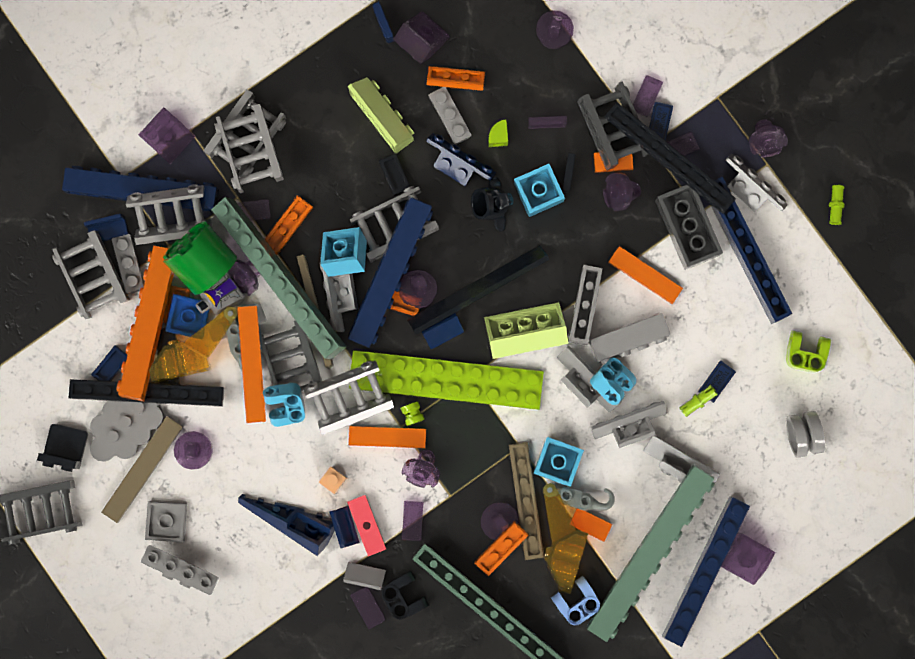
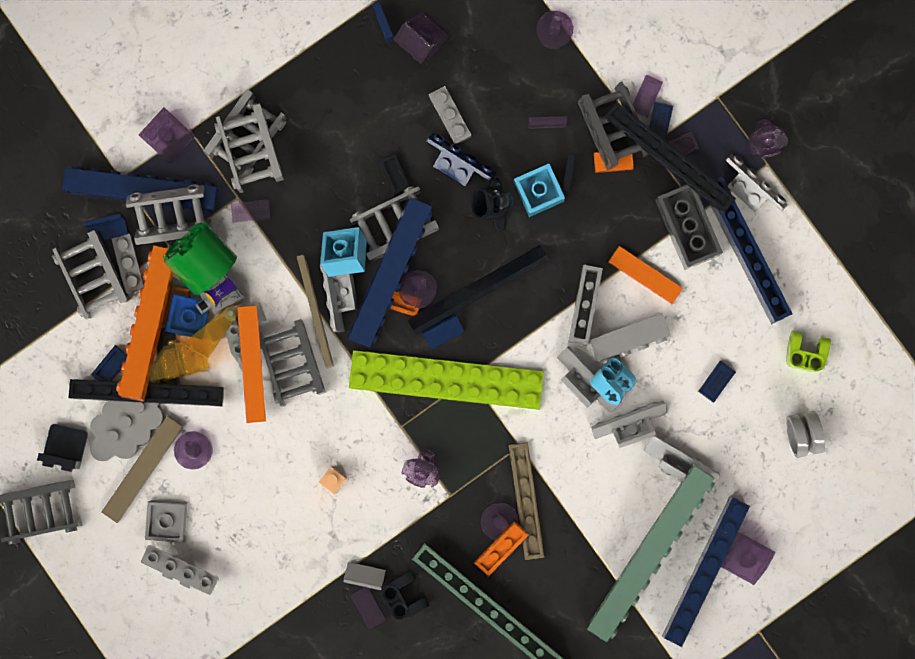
sand green brick [211,197,347,359] -> none
clear purple tile [227,260,260,296] -> none
dark blue wedge [238,494,335,557] -> none
medium azure piece [263,383,305,427] -> none
orange tile [265,196,313,255] -> none
light grey fence [304,360,394,435] -> none
dark blue tile [330,506,360,549] -> none
coral tile [347,495,386,556] -> none
yellowish green slope [348,77,414,154] -> none
orange tile [348,426,426,448] -> none
lime wheel [401,402,425,426] -> none
clear purple tile [402,501,424,541] -> none
orange tile [427,66,485,91] -> none
yellowish green slope [484,302,568,359] -> none
lime brick [489,120,508,147] -> none
medium azure brick [533,437,584,487] -> none
clear yellow slope [543,483,615,594] -> none
light blue piece [551,576,600,625] -> none
orange tile [569,509,612,542] -> none
clear purple tile [603,173,641,211] -> none
lime pin [679,385,718,417] -> none
lime pin [829,185,845,225] -> none

